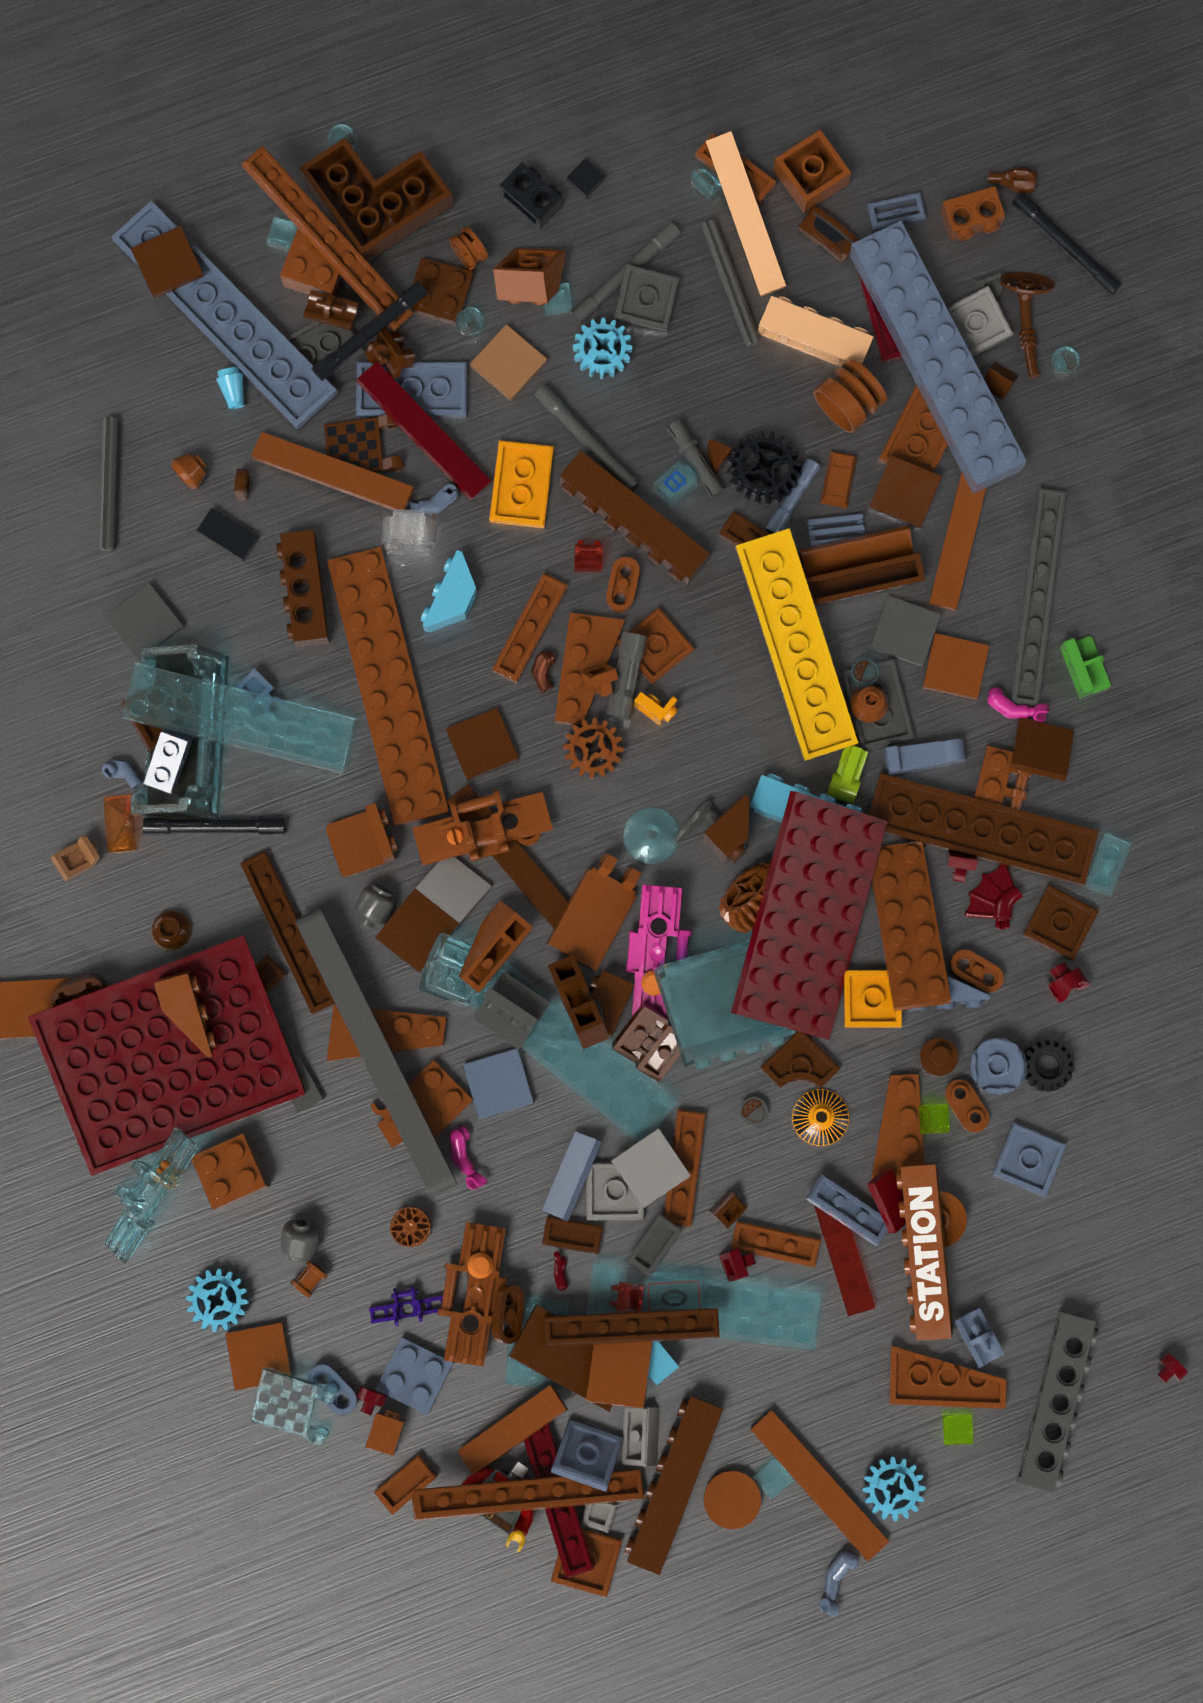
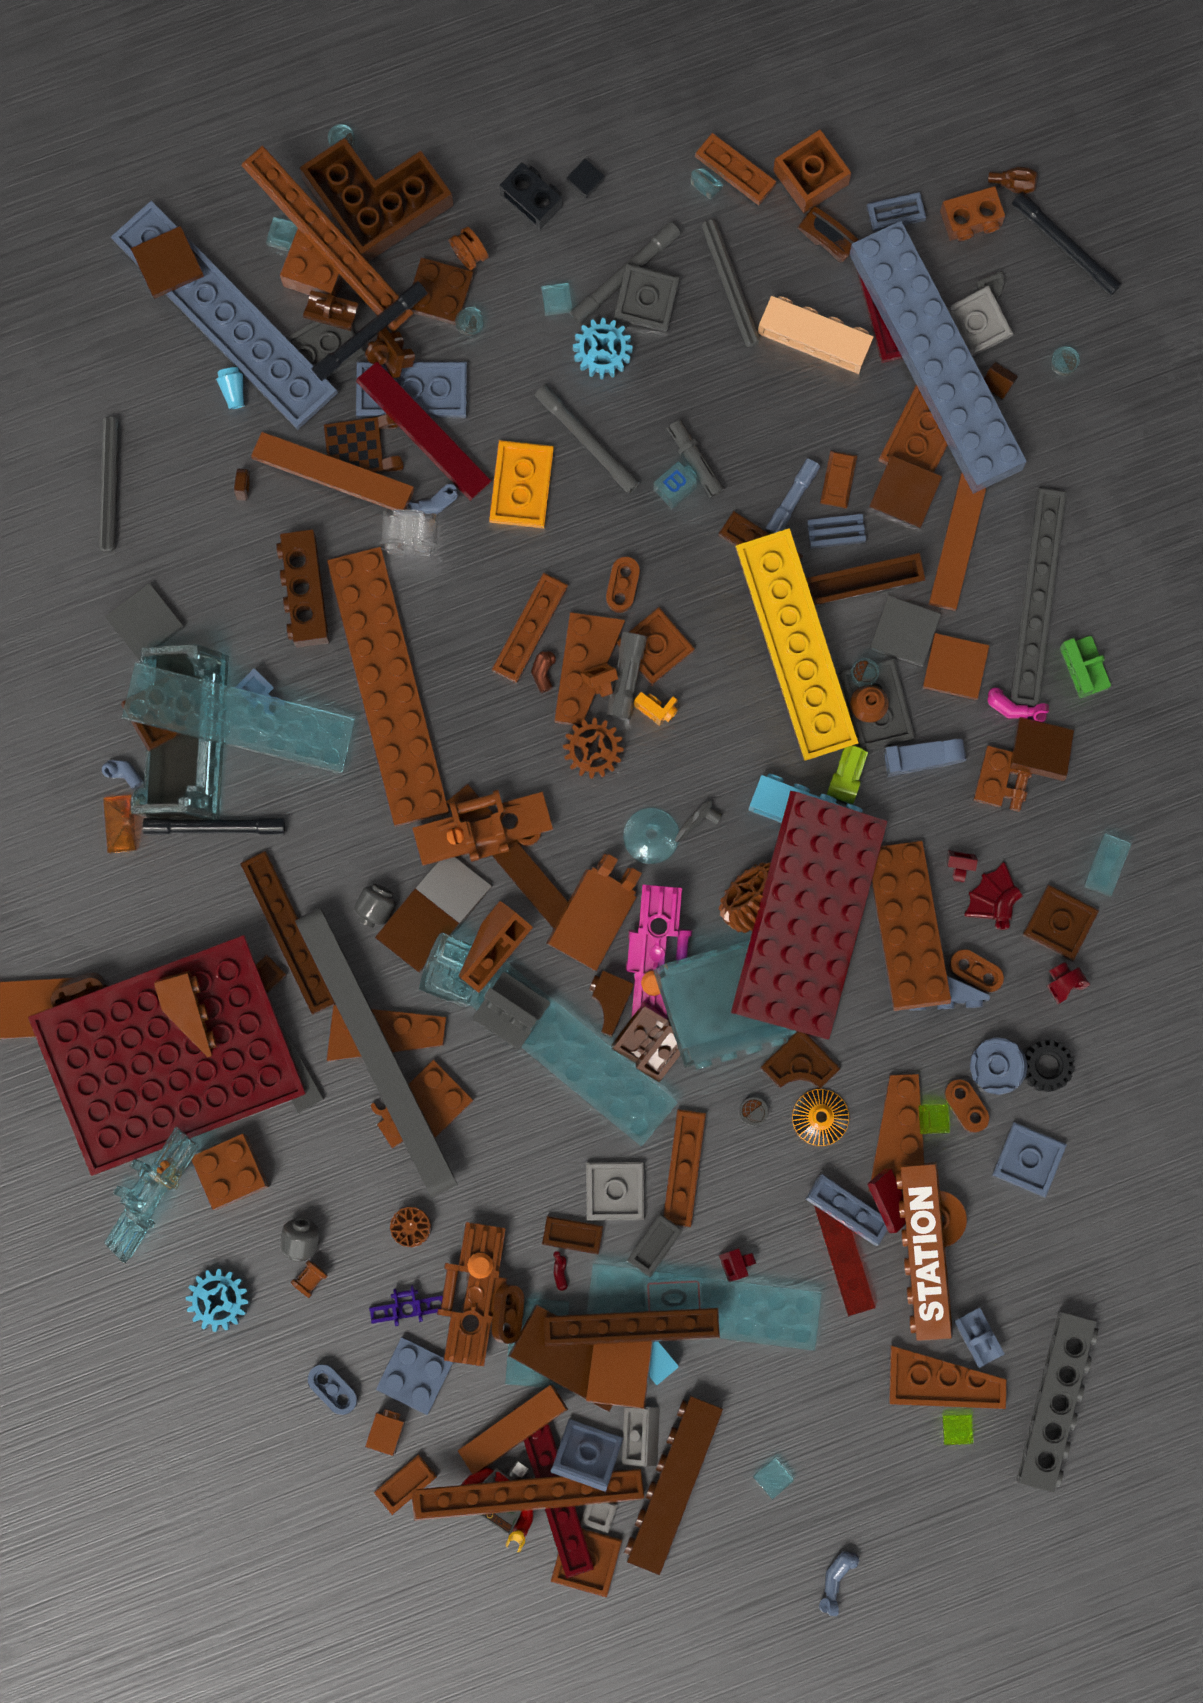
medium nougat bracket [51,835,100,882] -> none
brick [144,725,194,793] -> none
reddish brown piece [151,911,192,951] -> none
dark orange cone [171,453,207,489] -> none
black tile [196,508,258,562] -> none
dark orange tile [225,1322,293,1391] -> none
clear light blue flag [251,1367,338,1445] -> none
dark orange bracket [326,803,398,877] -> none
dark red tile [357,1386,388,1415] -> none
medium azure slope [421,550,477,633] -> none
reddish brown tile [446,708,519,781] -> none
dark pink arm [449,1126,487,1190] -> none
sand blue tile [463,1049,534,1120] -> none
medium nougat tile [470,324,547,402] -> none
dark orange slope [493,247,566,305] -> none
sand blue tile [542,1131,602,1221] -> none
reddish brown arch [548,954,609,1049] -> none
reddish brown brick [560,451,710,585] -> none
clear red tile [574,540,603,572] -> none
clear red tile [609,1282,644,1312] -> none
light grey tile [611,1128,691,1208] -> none
reddish brown slope [702,794,750,865] -> none
dark orange tile [703,1470,761,1530] -> none
light nougat tile [706,131,787,297] -> none
reddish brown slope [707,439,732,474] -> none
reddish brown slope [709,1190,747,1229] -> none
black gear [727,430,802,506] -> none
dark orange tile [730,1221,821,1268] -> none
dark orange tile [750,1410,889,1561] -> none
dark orange tile [800,525,914,578] -> none
dark orange wheel [813,358,888,433] -> none
light orange plate [844,970,902,1028] -> none
medium azure gear [862,1456,926,1521] -> none
reddish brown plate [869,773,1099,886] -> none
reddish brown piece [919,1038,958,1077] -> none
reddish brown dish [1000,272,1055,379] -> none
dark red tile [1157,1352,1188,1383] -> none

